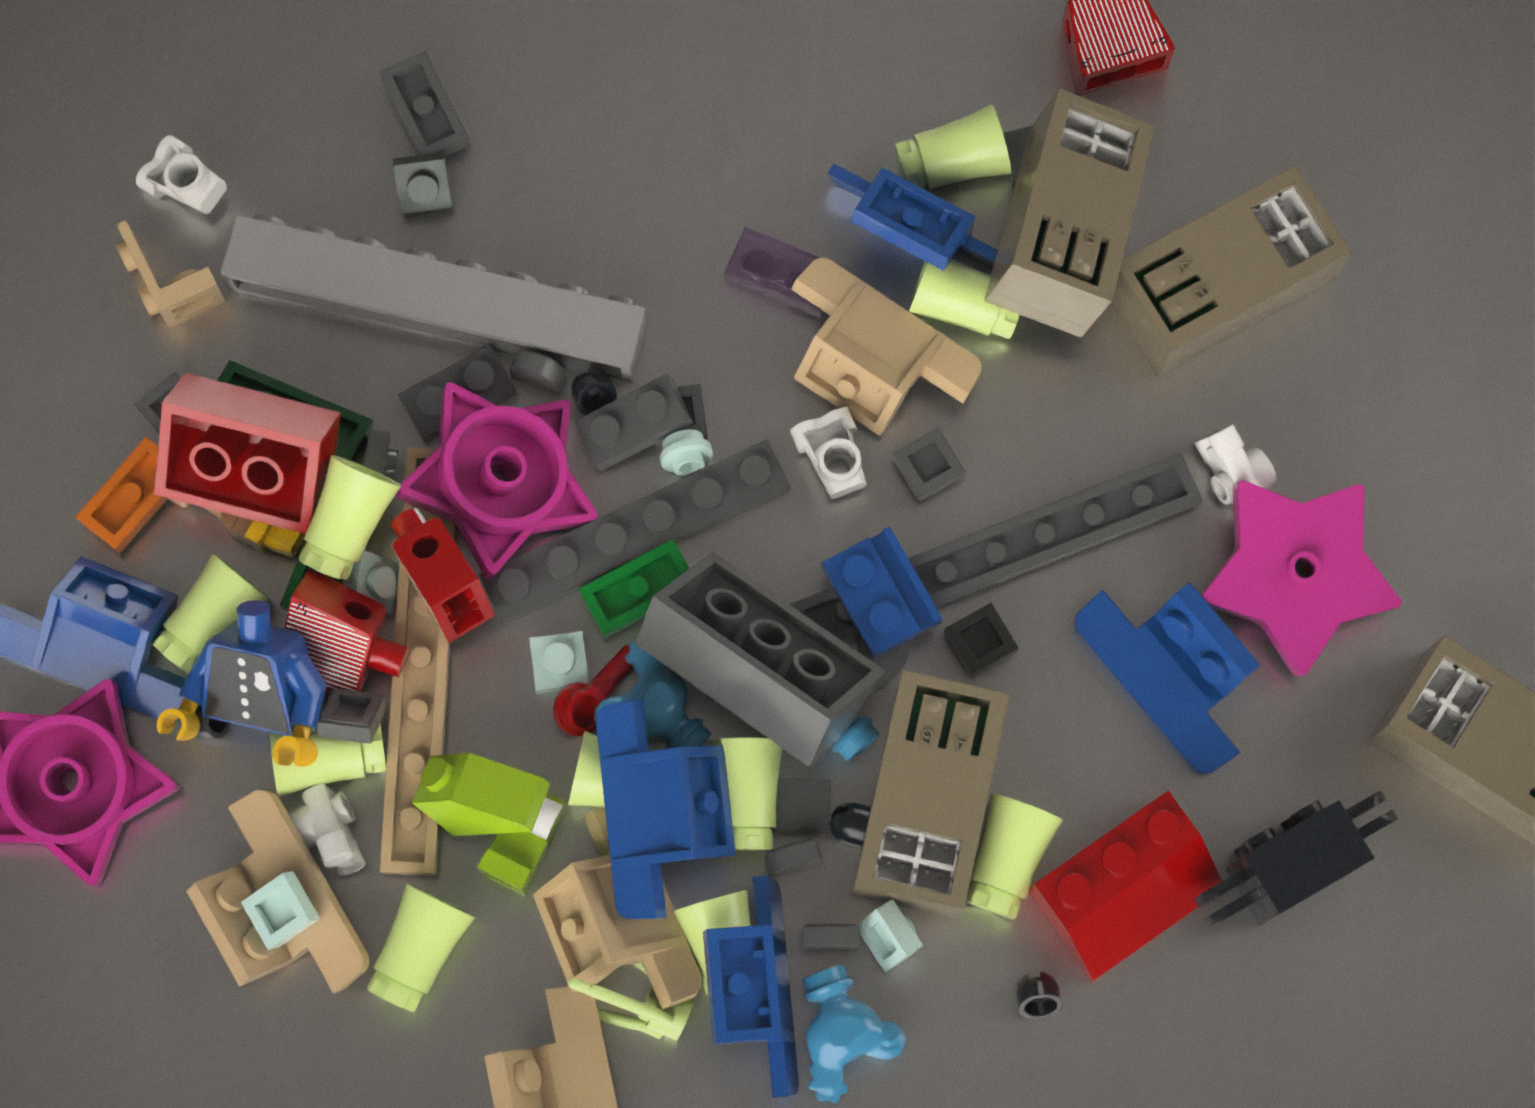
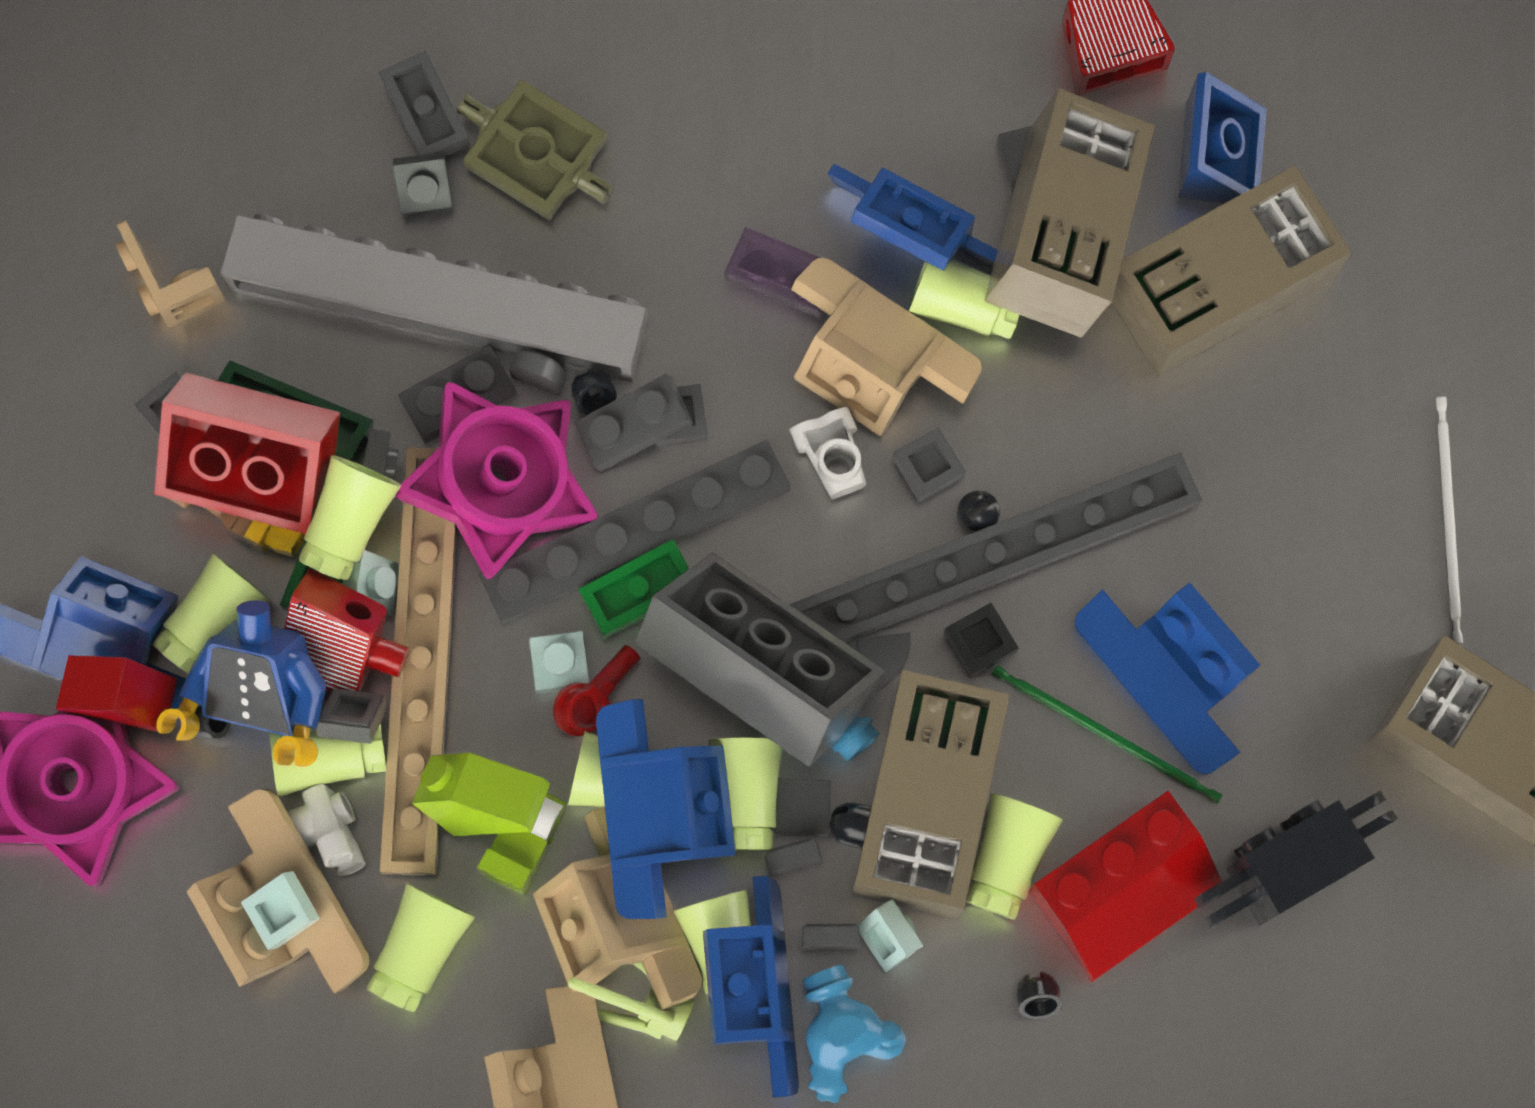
orange plate [75,437,168,554] -> none
white plate [136,135,227,214] -> none
red torso [391,508,495,643] -> none
dark azure animal [594,642,712,749] -> none
light aqua plate [660,429,713,476] -> none
blue plate [821,526,943,660] -> none
yellowish green plant [895,104,1011,189] -> none
white plate [1194,424,1276,505] -> none
dark pink plate [1200,480,1402,677] -> none
none -> red slope [55,655,177,732]
none -> olive plate [457,79,614,221]
none -> black hinge [957,490,1000,534]
none -> green piece [992,665,1223,804]
none -> blue slope [1178,72,1267,203]
none -> white piece [1436,397,1463,645]

